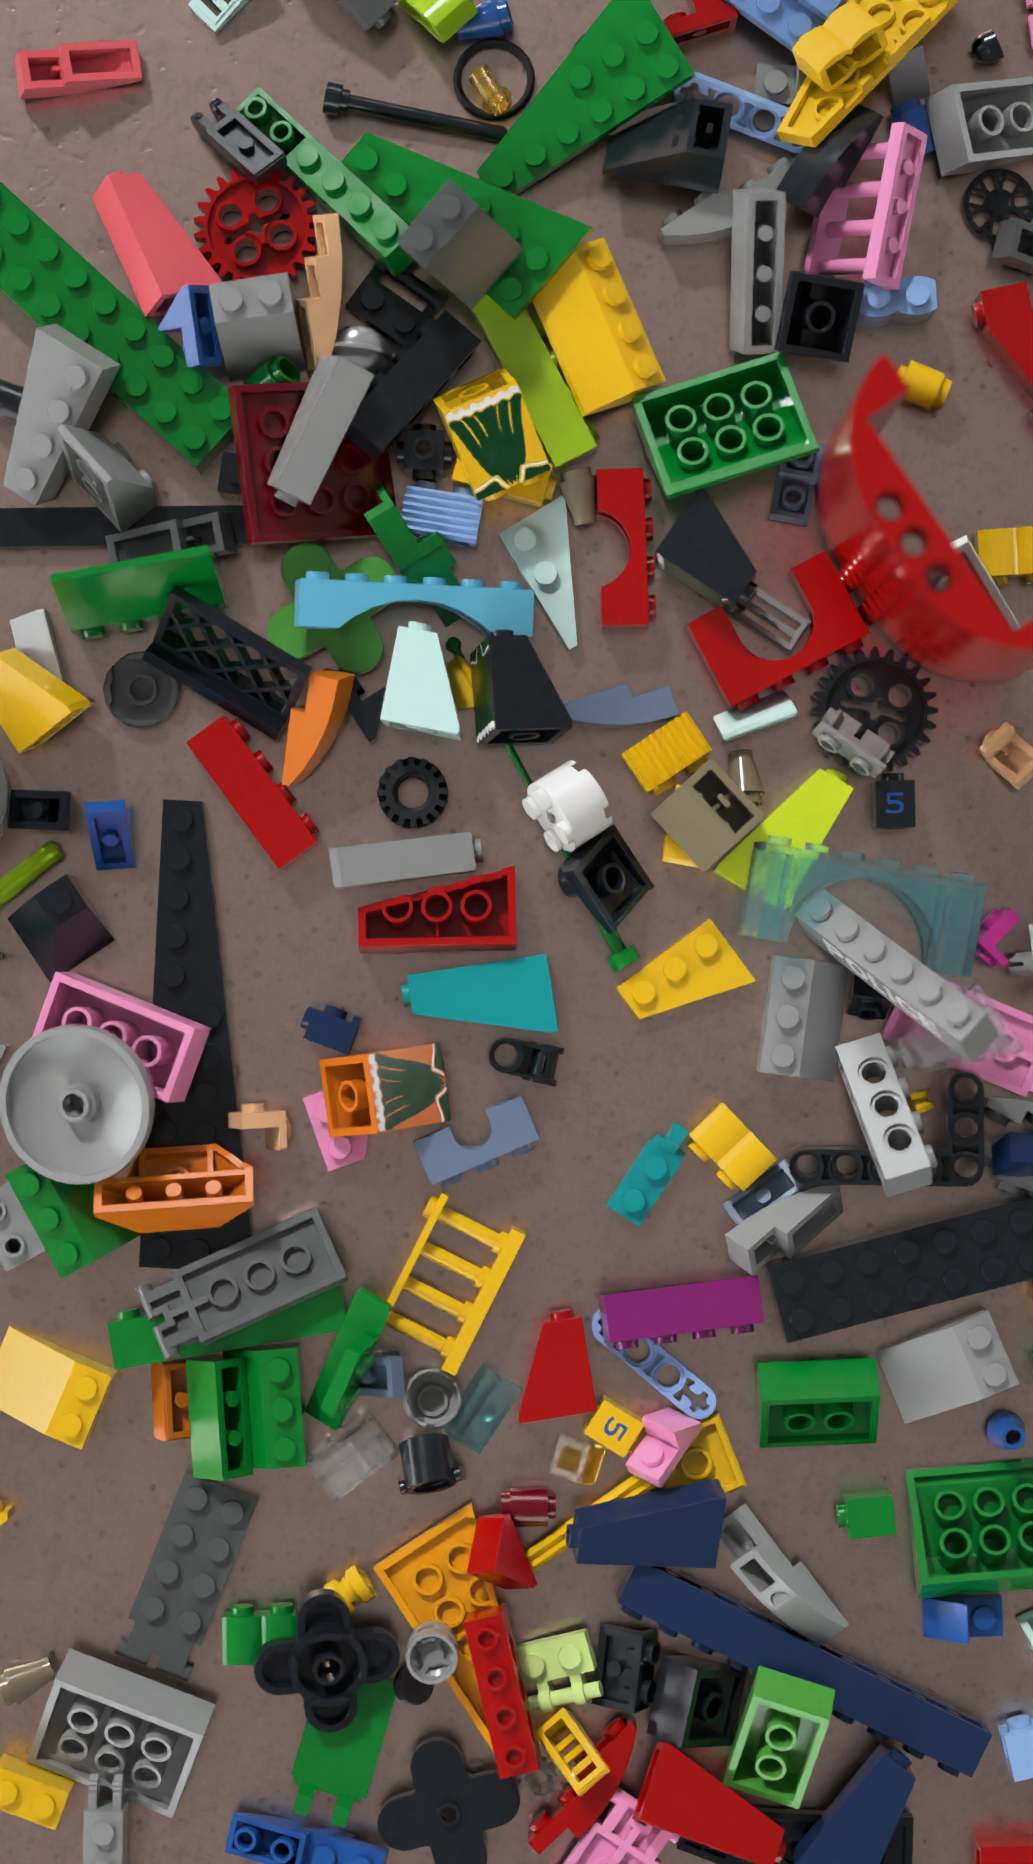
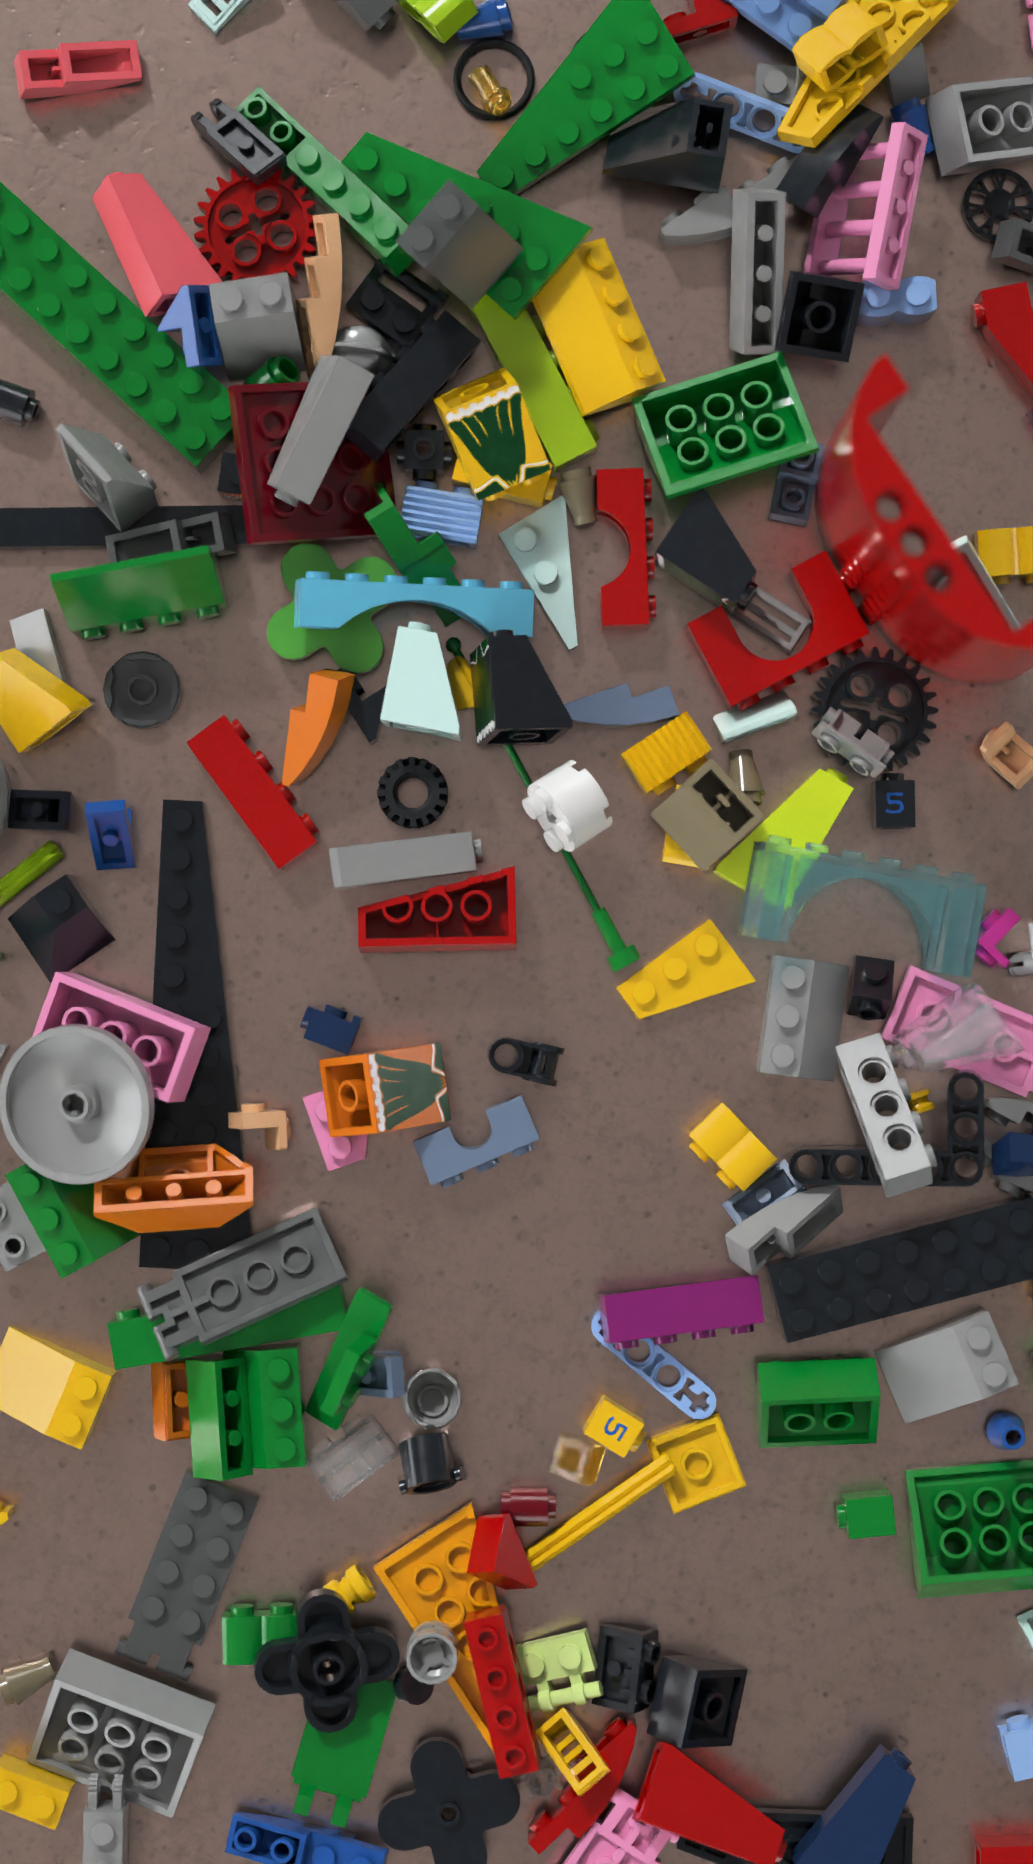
light grey wedge [3,324,121,506] -> none
black fence [142,585,312,741] -> none
black piece [323,81,508,142] -> none
yellow fence [386,1190,526,1376] -> none
teal slope [401,954,558,1033] -> none
clear light blue slope [441,1363,523,1454] -> none
red slope [518,1308,597,1424] -> none
black slope [558,824,654,934] -> none
dark blue slope [566,1479,727,1568] -> none
teal hinge [606,1122,689,1227] -> none
dark blue brick [616,1566,992,1778] -> none
bright pink slope [626,1407,703,1488] -> none
light grey slope [720,1503,849,1646] -> none
bright green brick [723,1665,835,1810] -> none
light grey brick [794,887,999,1064] -> none
yellow brick [897,359,953,410] -> none
blue slope [922,1594,1003,1644] -> none
black hinge [972,28,1004,64] -> none

